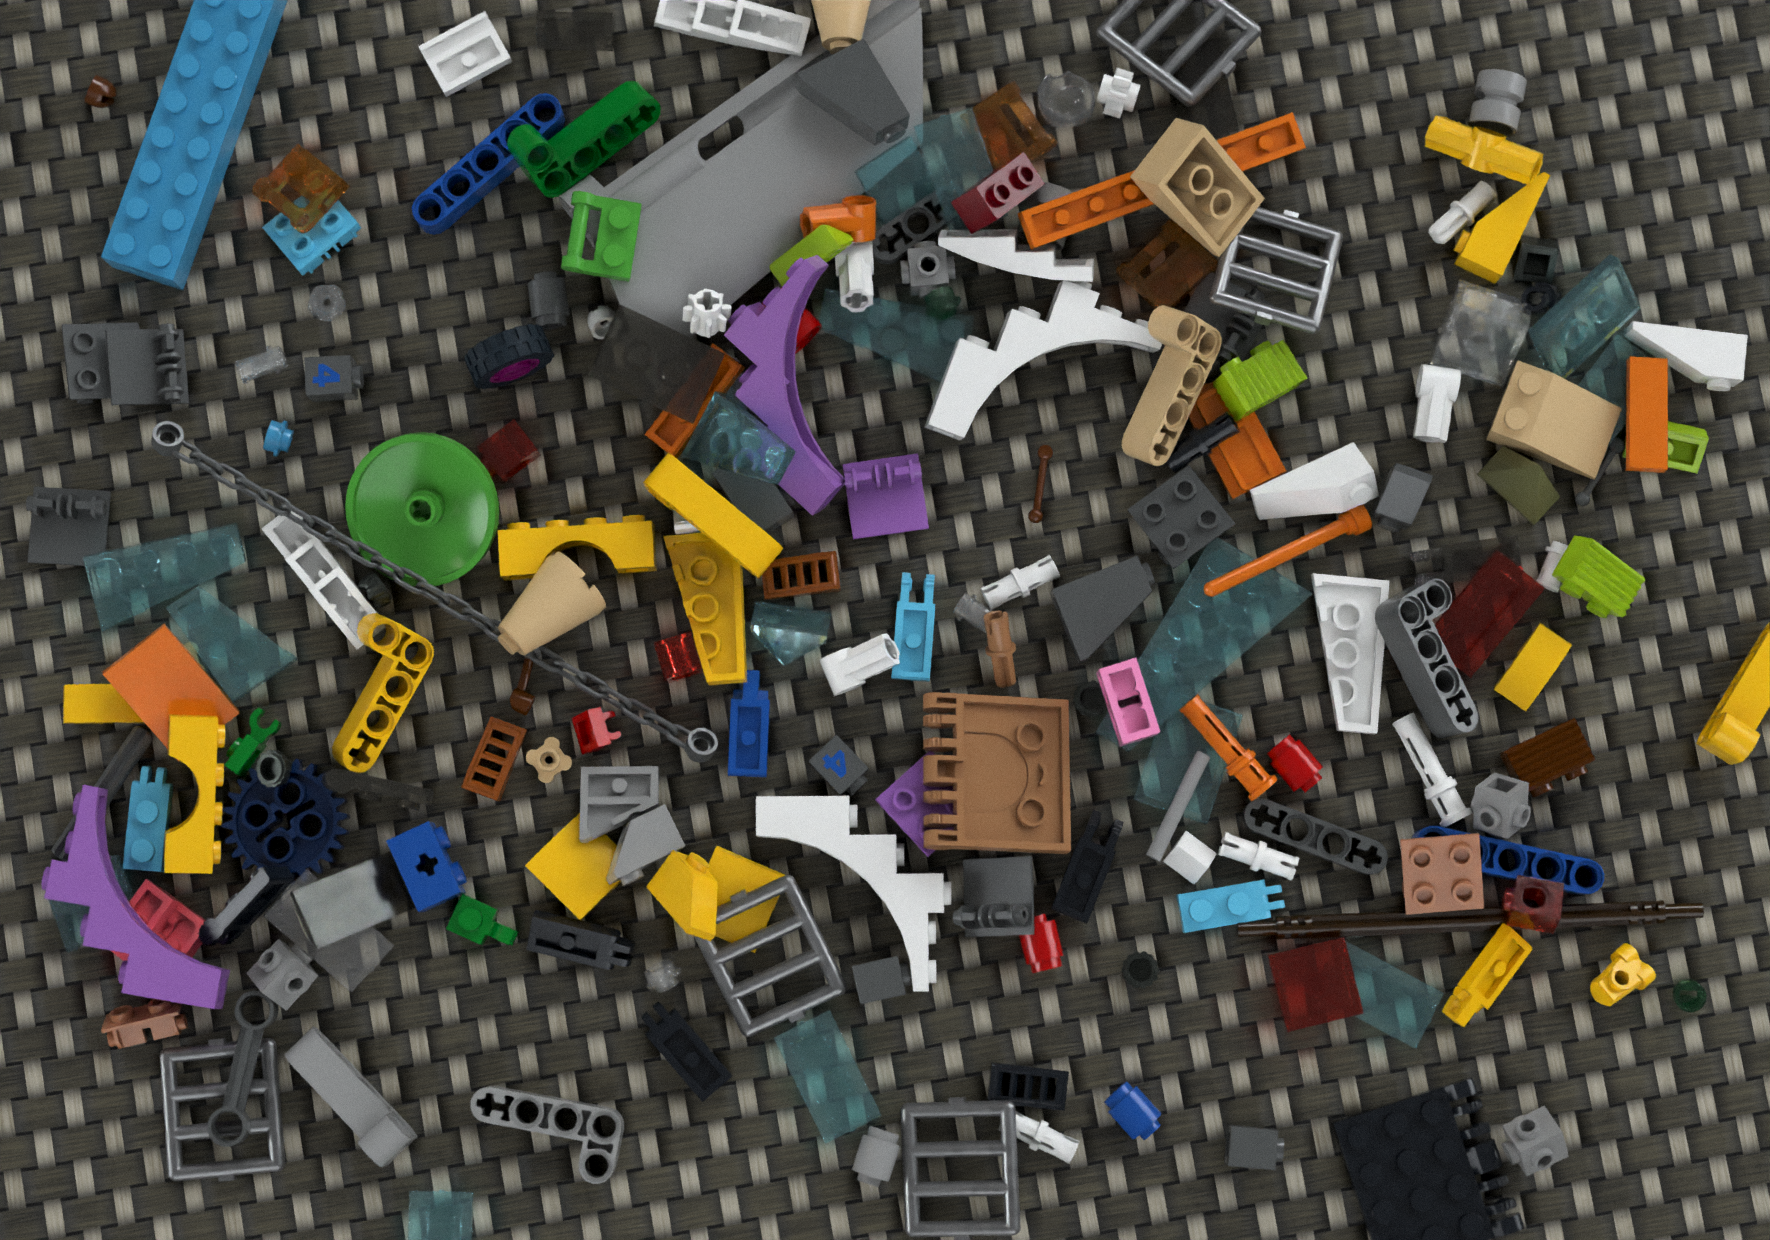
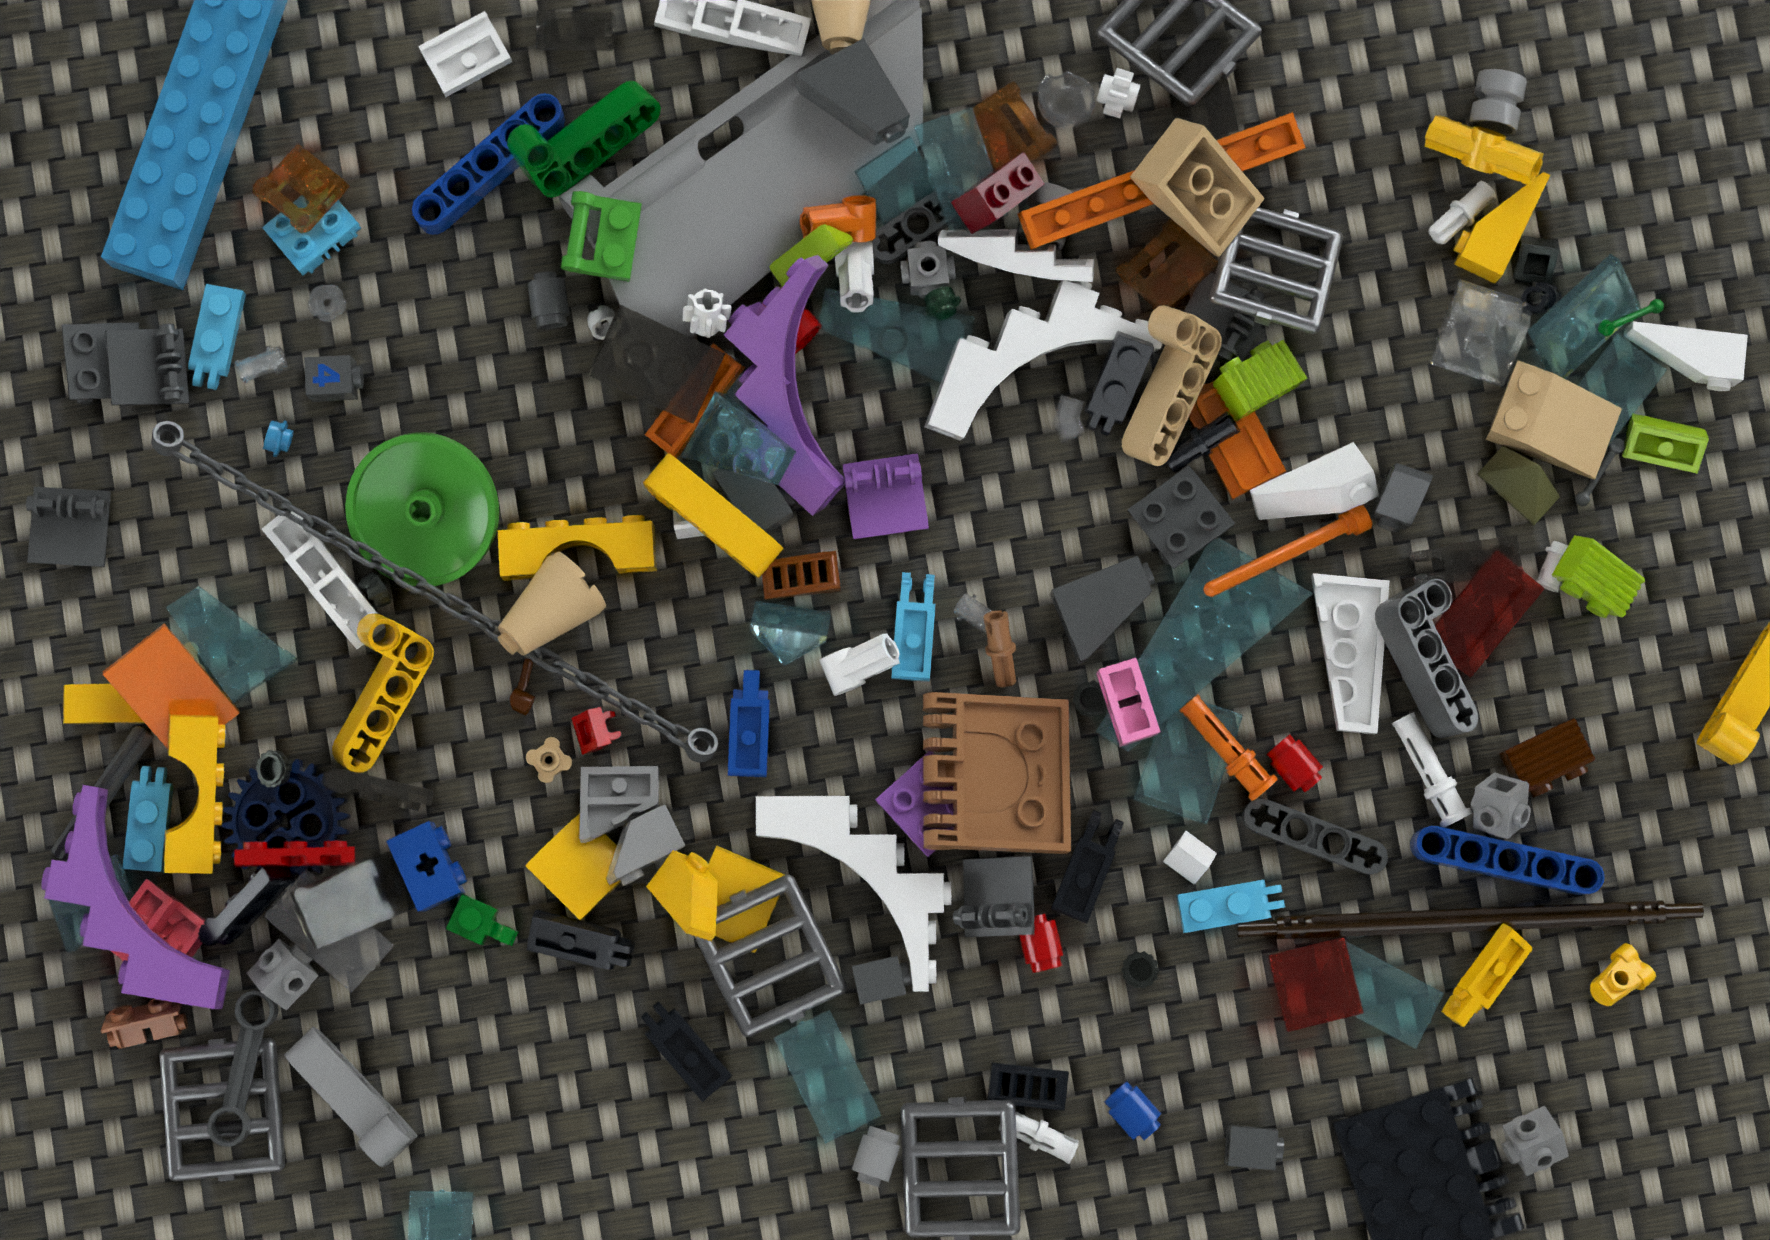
clear light blue wing [83,523,246,632] -> none
reddish brown hinge [85,75,117,108] -> none
green plate [224,708,282,777] -> none
dark orange slope [461,717,527,802] -> none
black wheel [464,324,554,390] -> none
light grey beam [470,1086,624,1184] -> none
clear red brick [477,419,541,482] -> none
clear plate [644,959,681,993] -> none
clear red brick [654,631,704,684] -> none
yellow wing [663,533,747,685] -> none
dark grey brick [808,734,869,796] -> none
white pin [980,555,1060,610] -> none
reddish brown hinge [1028,445,1053,523] -> none
light grey bar [1146,751,1211,862] -> none
white pin [1217,832,1299,880] -> none
nougat hinge [1400,833,1484,915] -> none
white piece [1413,364,1461,443] -> none
yellow slope [1494,623,1572,711] -> none
clear red brick [1502,875,1564,934] -> none
orange tile [1626,356,1668,473] -> none
clear green hinge [1672,979,1707,1012] -> none
none -> medium azure hinge [188,284,246,390]
none -> red wing [234,841,355,867]
none -> clear piece [1053,395,1085,444]
none -> black hinge [1085,331,1154,436]
none -> green hinge [1598,299,1664,336]

